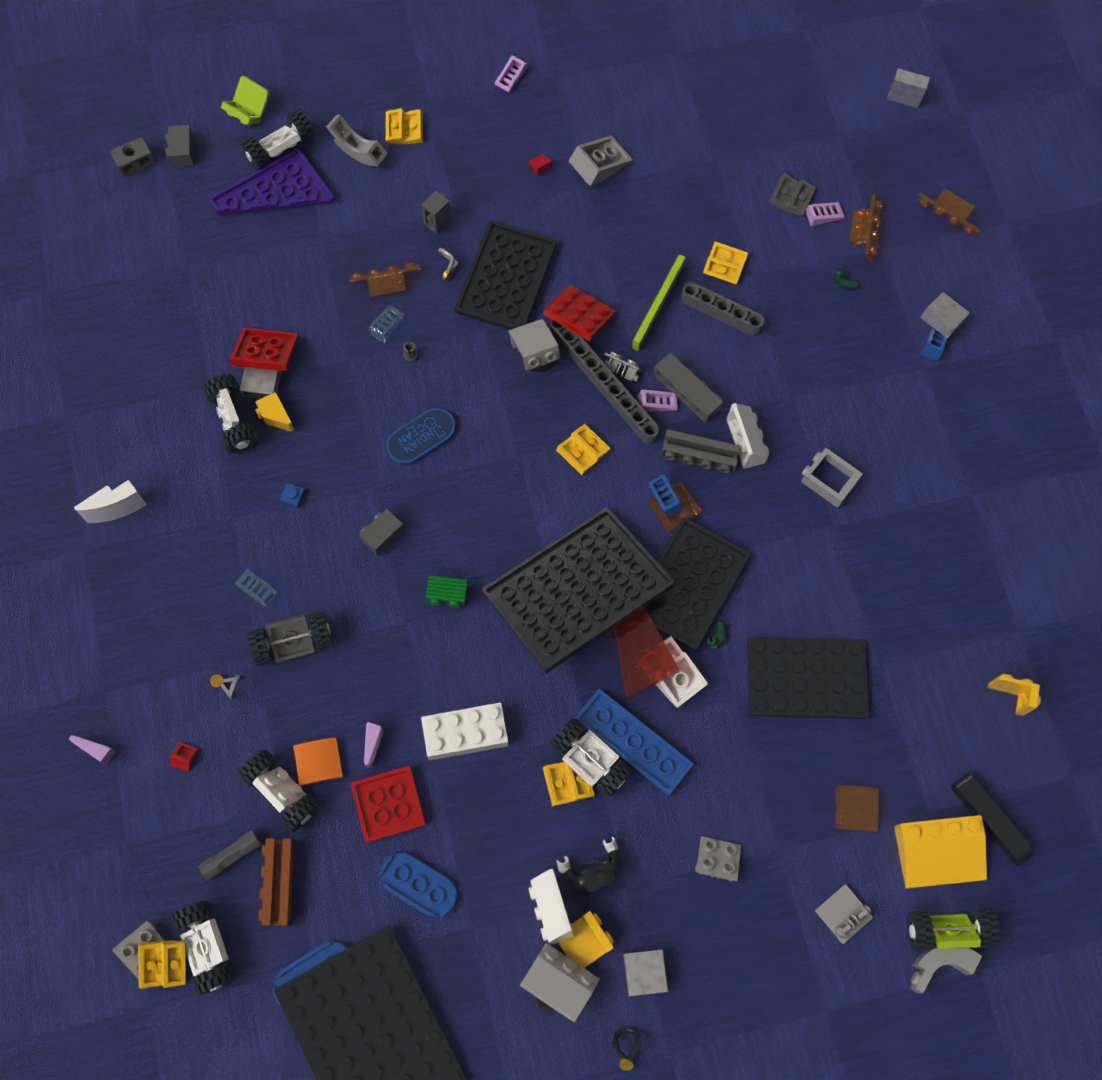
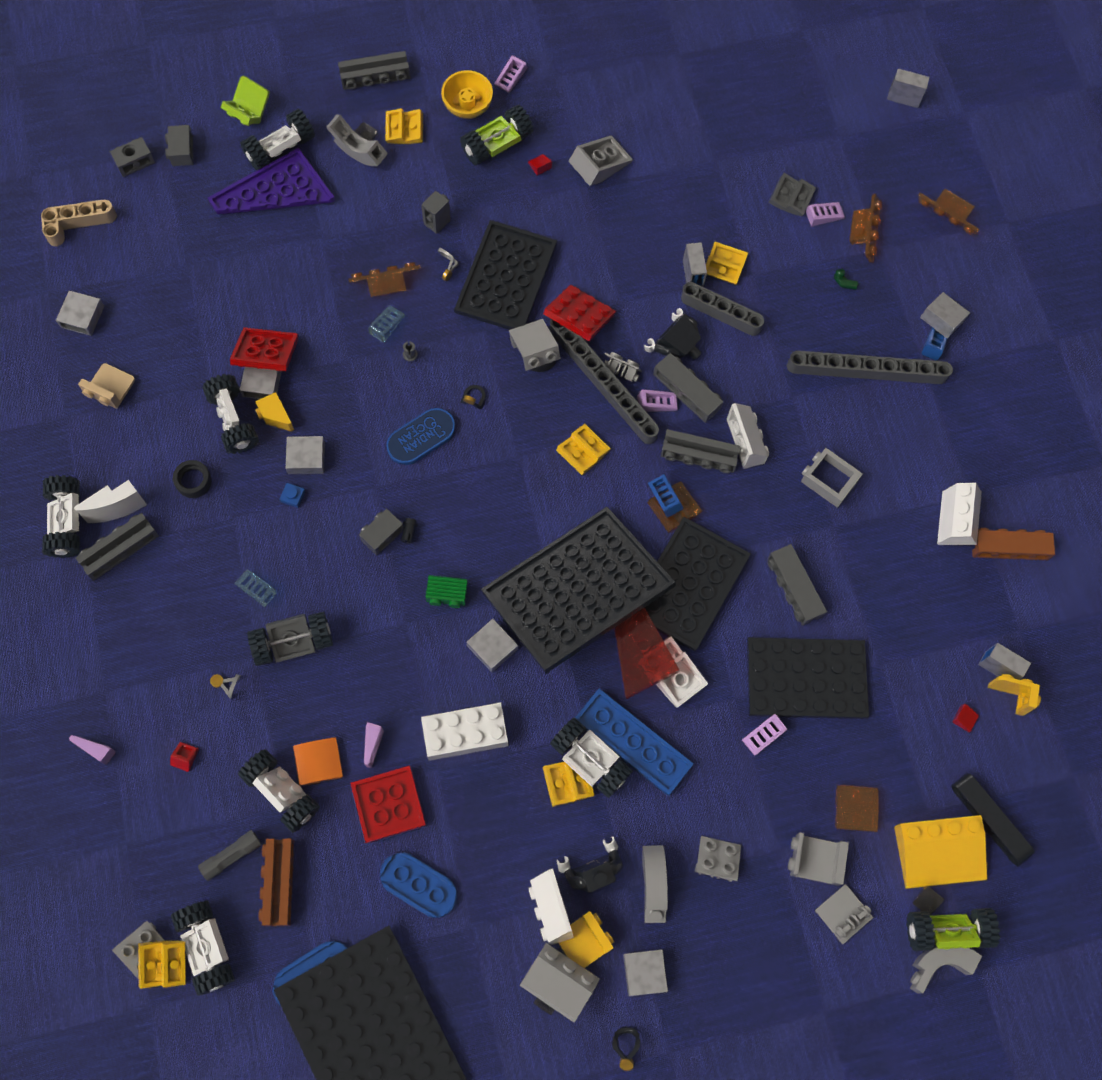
lime tile [632,255,685,351] -> none
dark green arm [707,622,726,648] -> none
none -> tan beam [41,200,117,246]
none -> plate [42,475,80,558]
none -> flat silver piece [56,291,104,336]
none -> dark grey brick [75,513,159,581]
none -> tan bracket [78,363,135,409]
none -> black tyre [173,460,212,498]
none -> flat silver piece [286,436,325,474]
none -> dark grey brick [338,51,410,90]
none -> clear smoke plate [354,122,378,141]
none -> black pin [401,518,418,543]
none -> yellow piece [441,70,493,119]
none -> plate [460,104,533,166]
none -> black piece [460,385,486,409]
none -> flat silver piece [466,619,518,672]
none -> light grey arch [642,845,668,923]
none -> black torso [644,308,702,360]
none -> flat silver piece [683,242,707,287]
none -> lavender slope [742,714,787,756]
none -> dark grey brick [767,544,827,626]
none -> dark grey beam [787,351,953,384]
none -> light grey panel [788,833,849,886]
none -> clear smoke slope [912,886,944,916]
none -> white slope [937,483,981,545]
none -> red slope [952,703,979,733]
none -> dark orange brick [972,528,1055,560]
none -> flat silver piece [978,643,1031,680]

